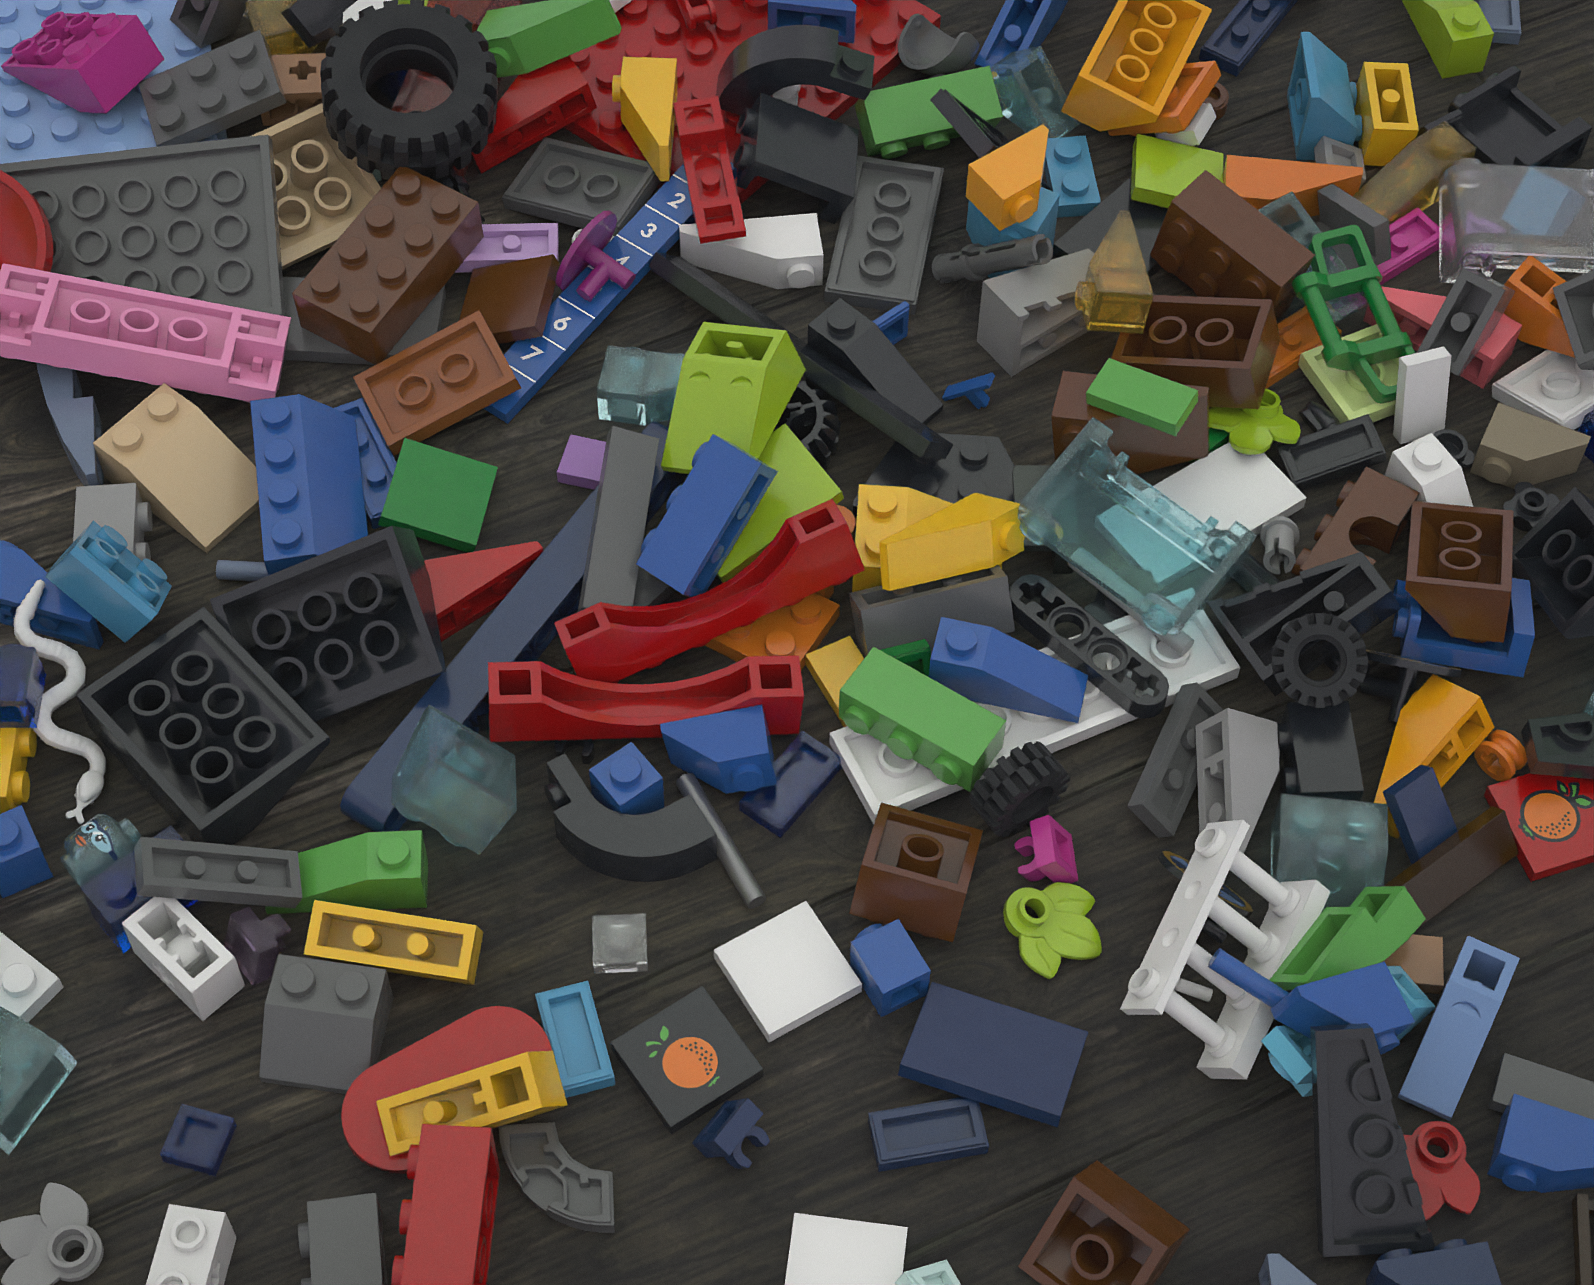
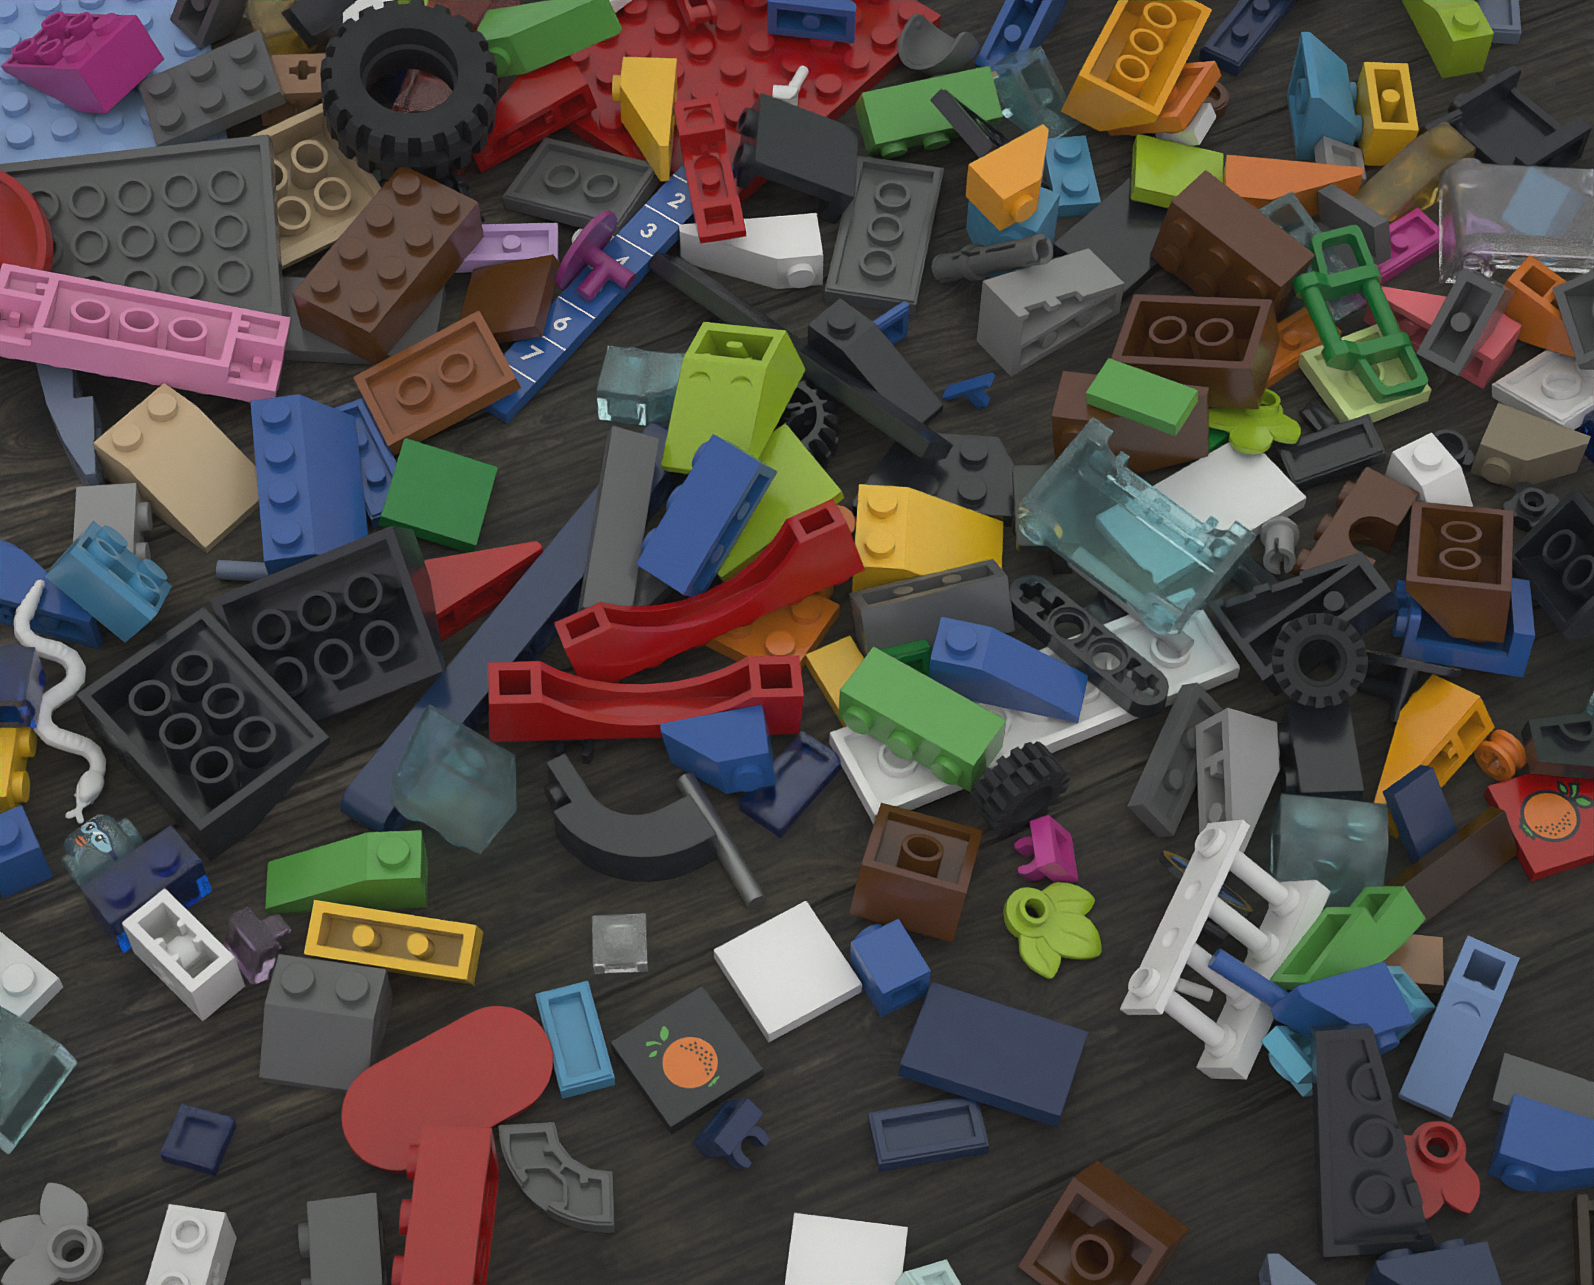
dark grey plate [134,837,302,908] -> none
yellow slope [376,1051,568,1156] -> none
medium lavender tile [557,435,606,490] -> none
blue brick [589,742,665,815] -> none
black arch [716,25,874,115] -> none
yellow slope [879,493,1025,591] -> none
clear yellow slope [1075,210,1153,334] -> none
white tile [1393,346,1452,444] -> none

